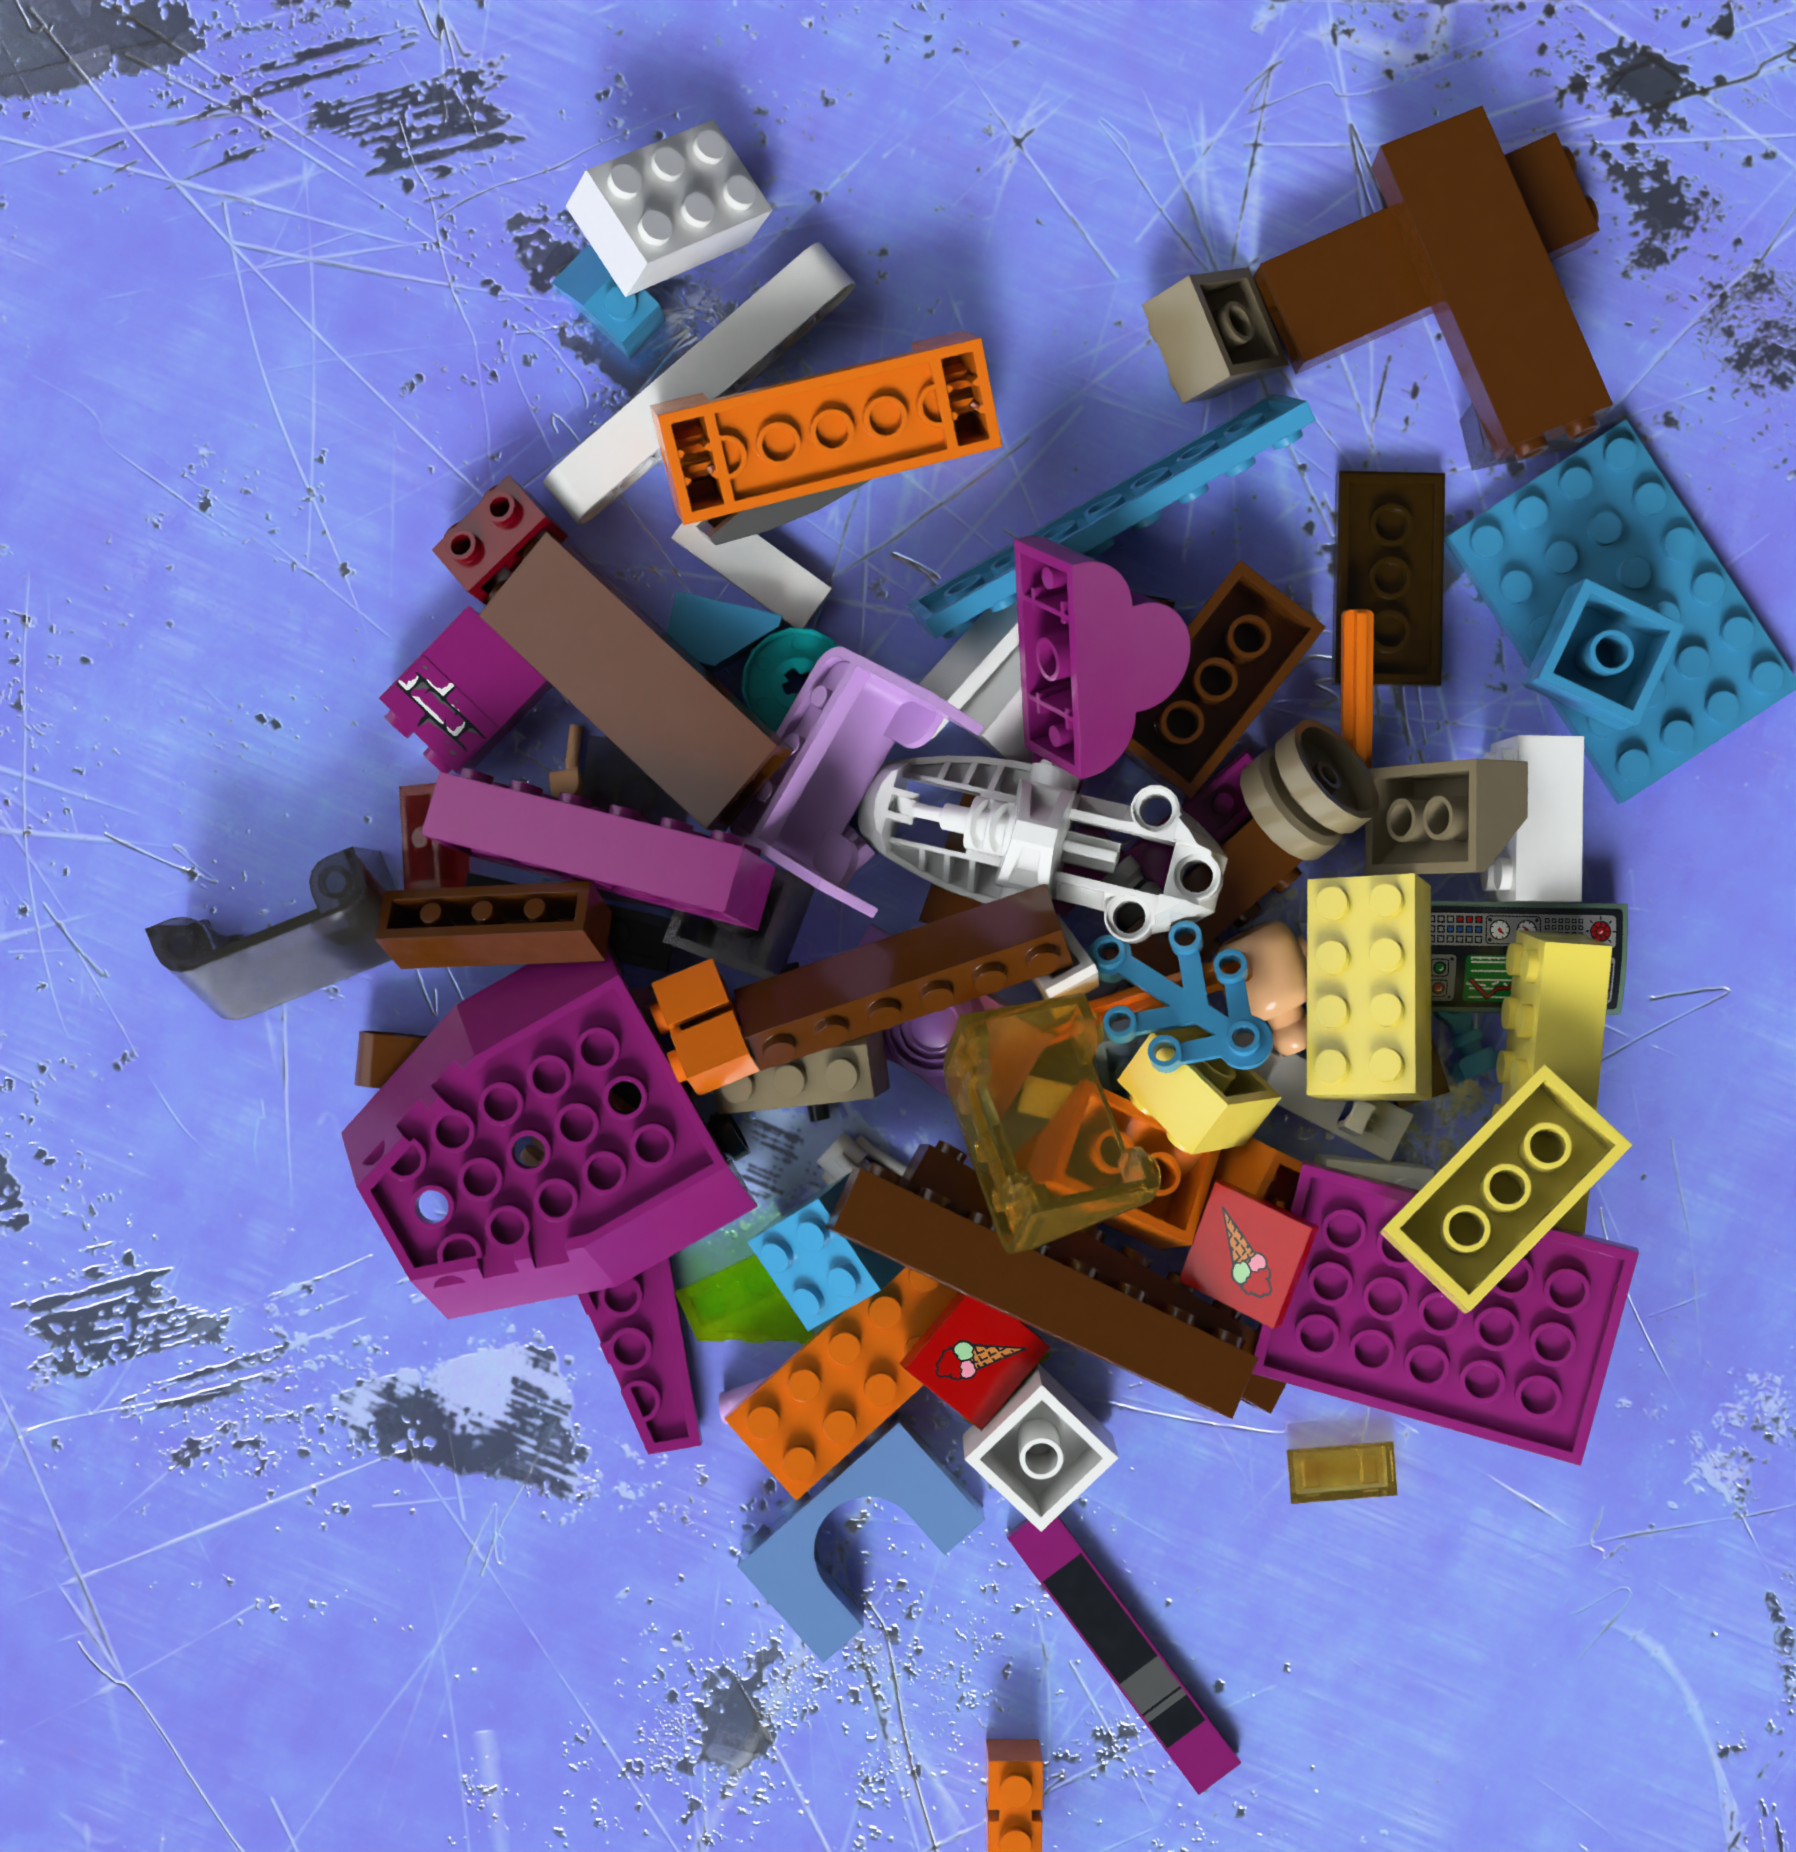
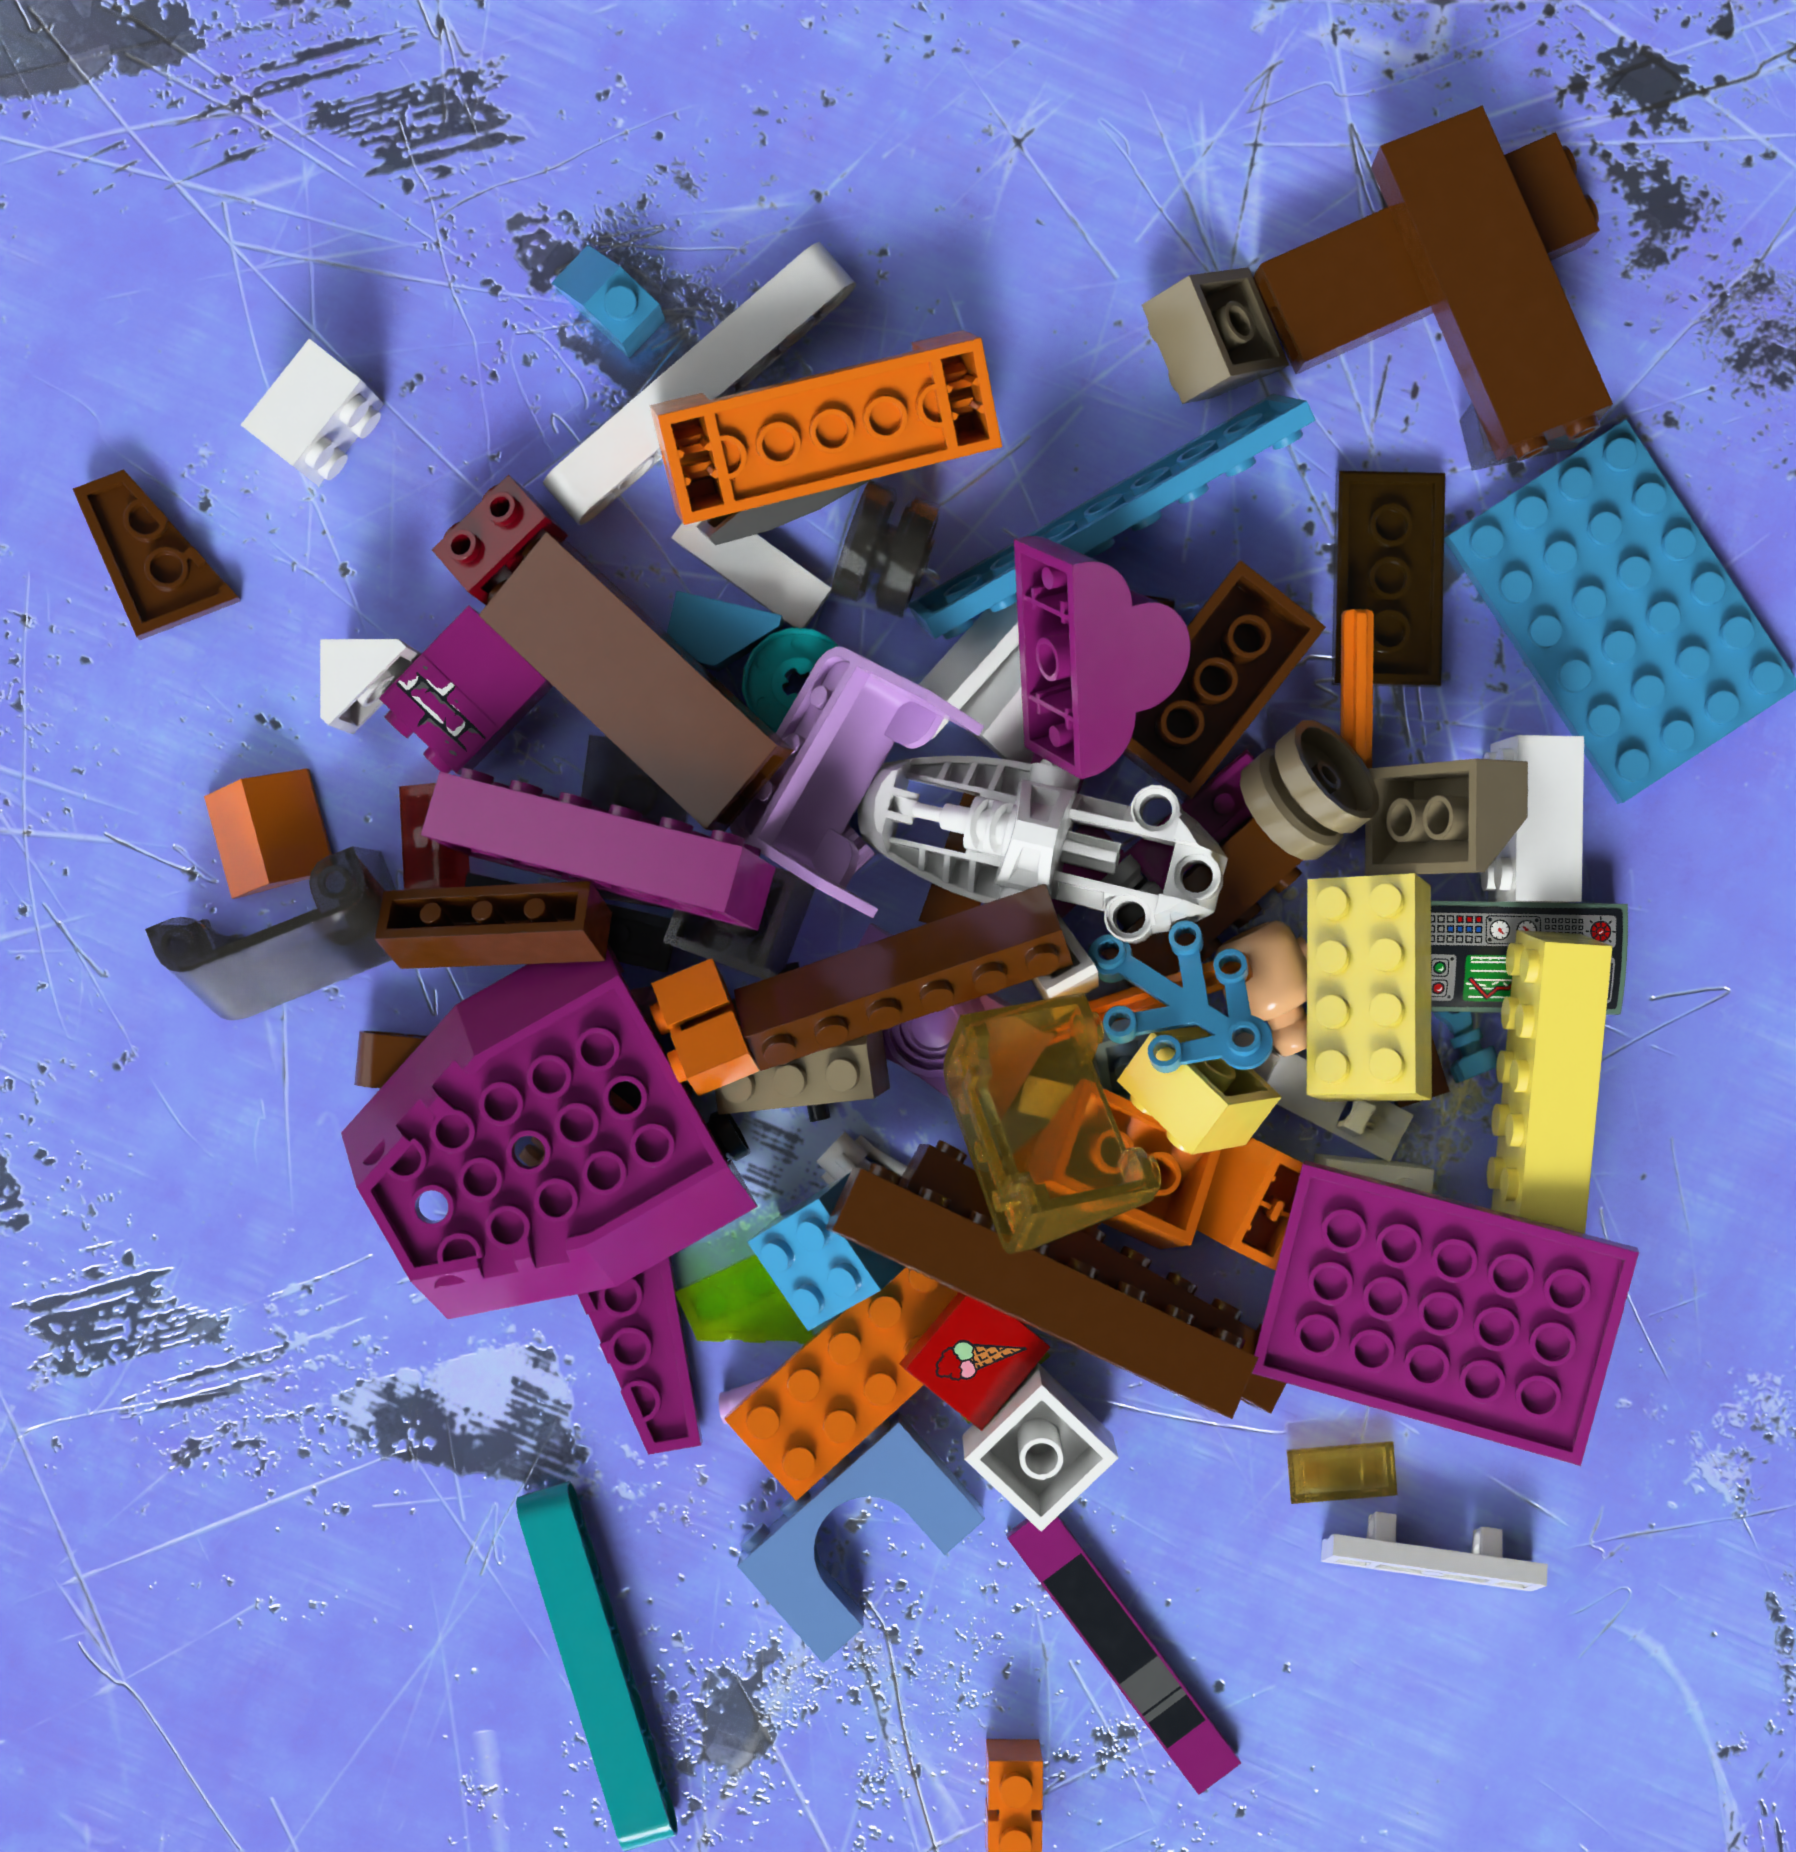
light nougat hand [549,724,584,798] -> none
white brick [566,119,773,297] -> none
tile [1178,1180,1319,1329] -> none
light yellow brick [1380,1064,1633,1314] -> none
dark azure brick [1521,578,1686,731] -> none
none -> reddish brown wing [73,469,240,641]
none -> orange slope [204,768,337,899]
none -> white brick [241,339,384,487]
none -> white slope [320,639,421,734]
none -> teal beam [516,1481,678,1852]
none -> clear smoke wheel [831,480,942,619]
none -> white hinge [1321,1512,1548,1591]

